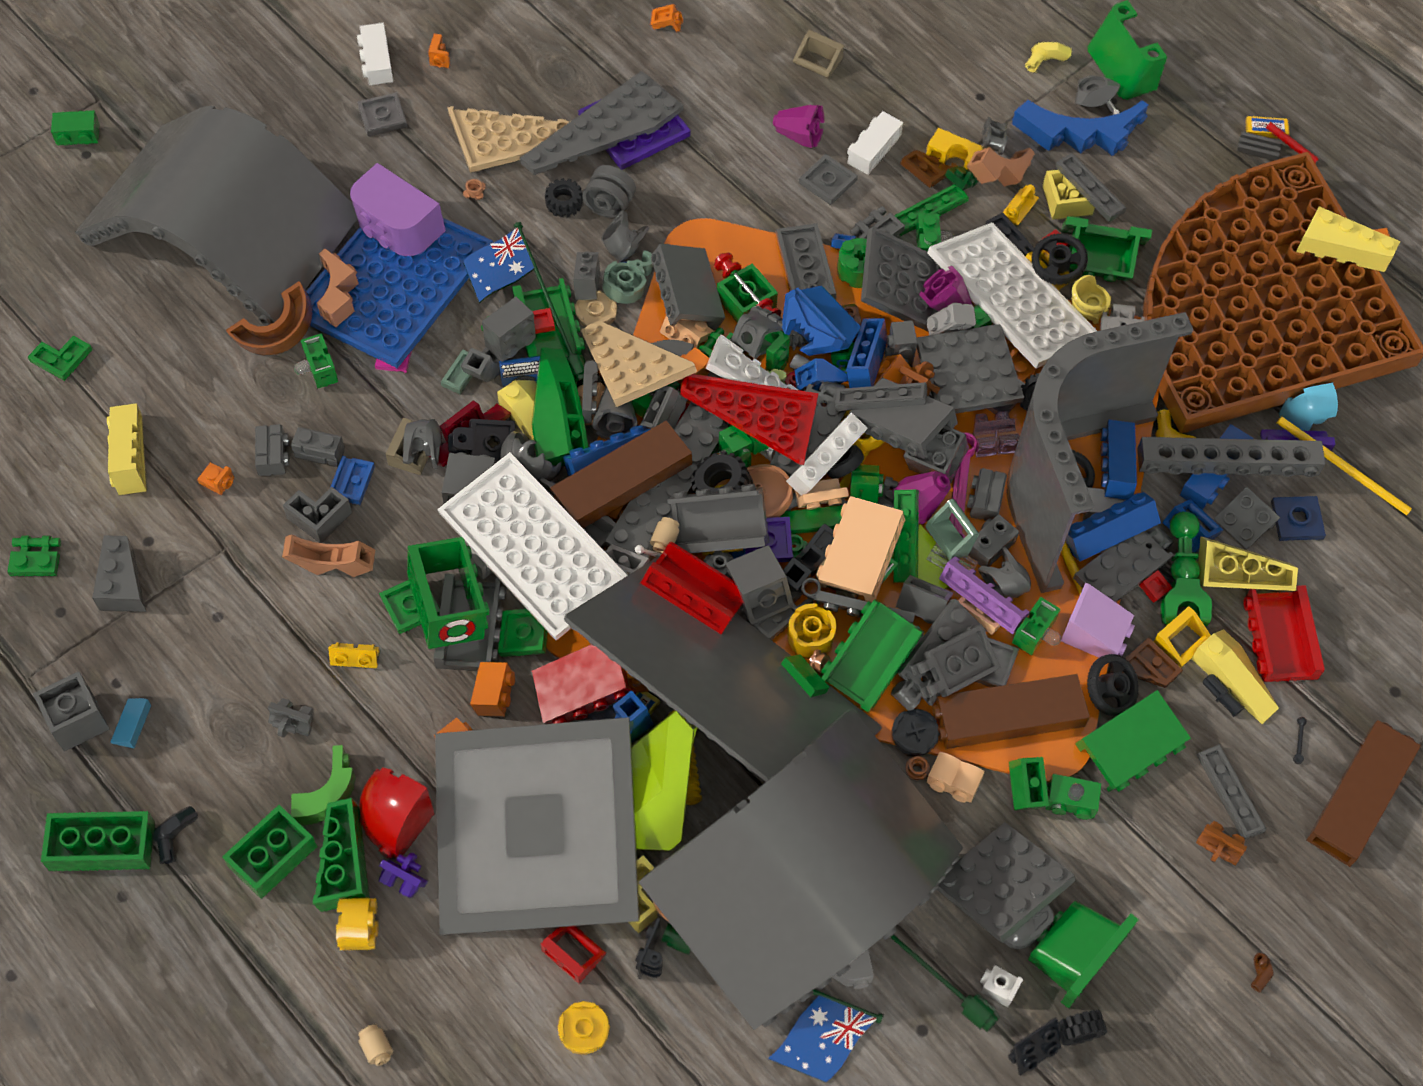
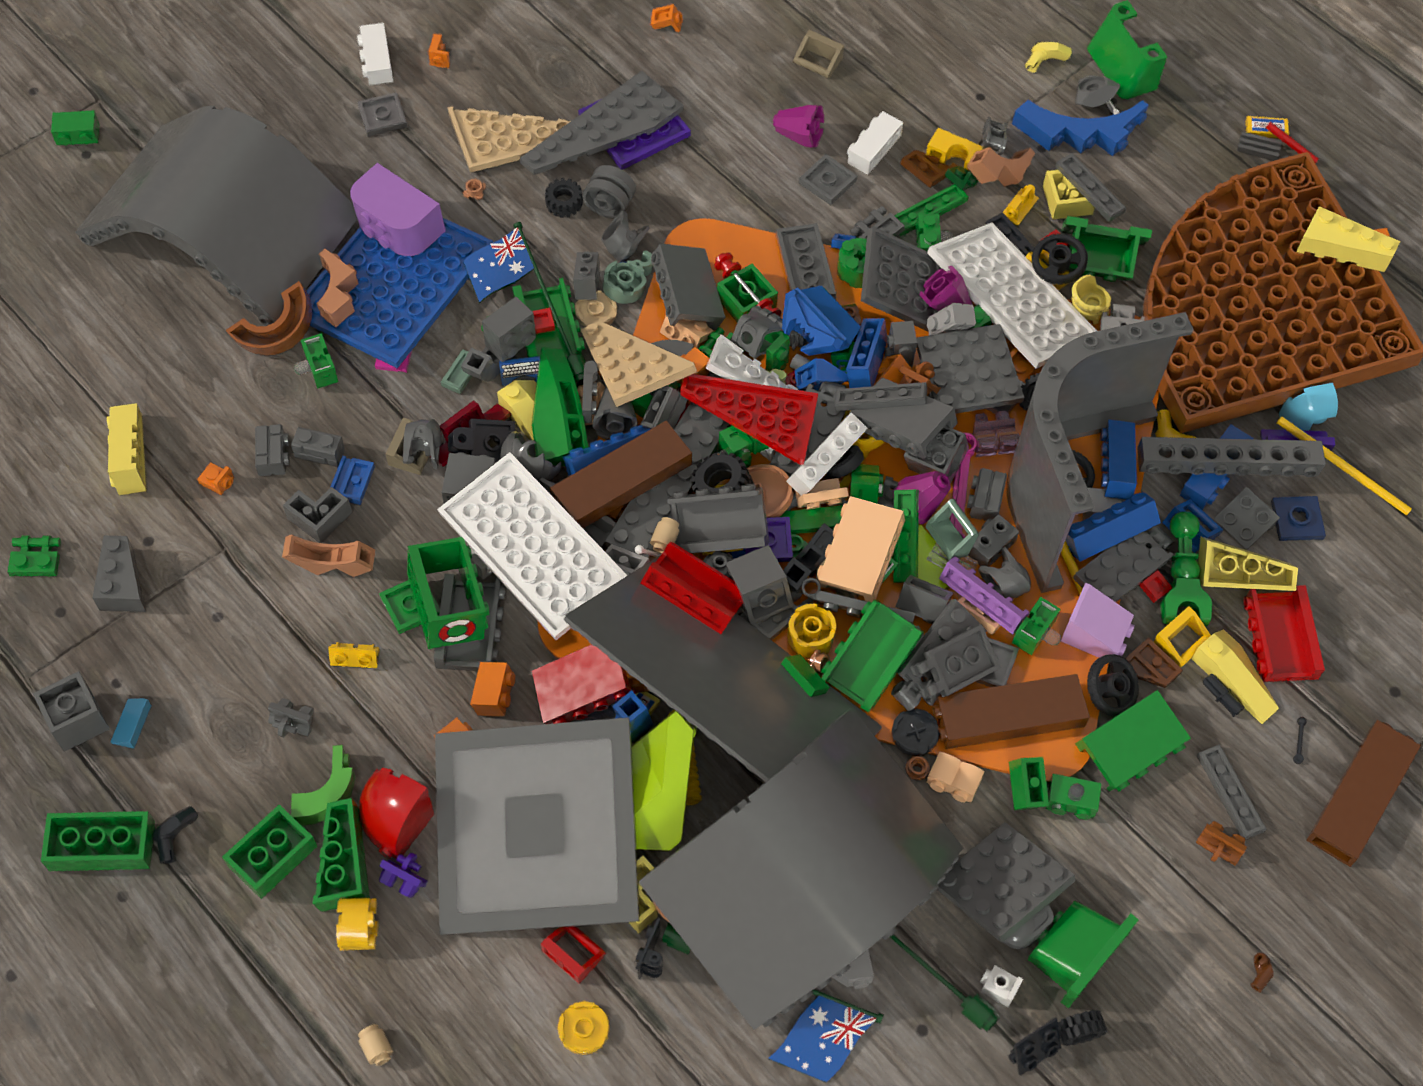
green plate [28,335,93,381] -> none
green plate [498,609,548,657] -> none

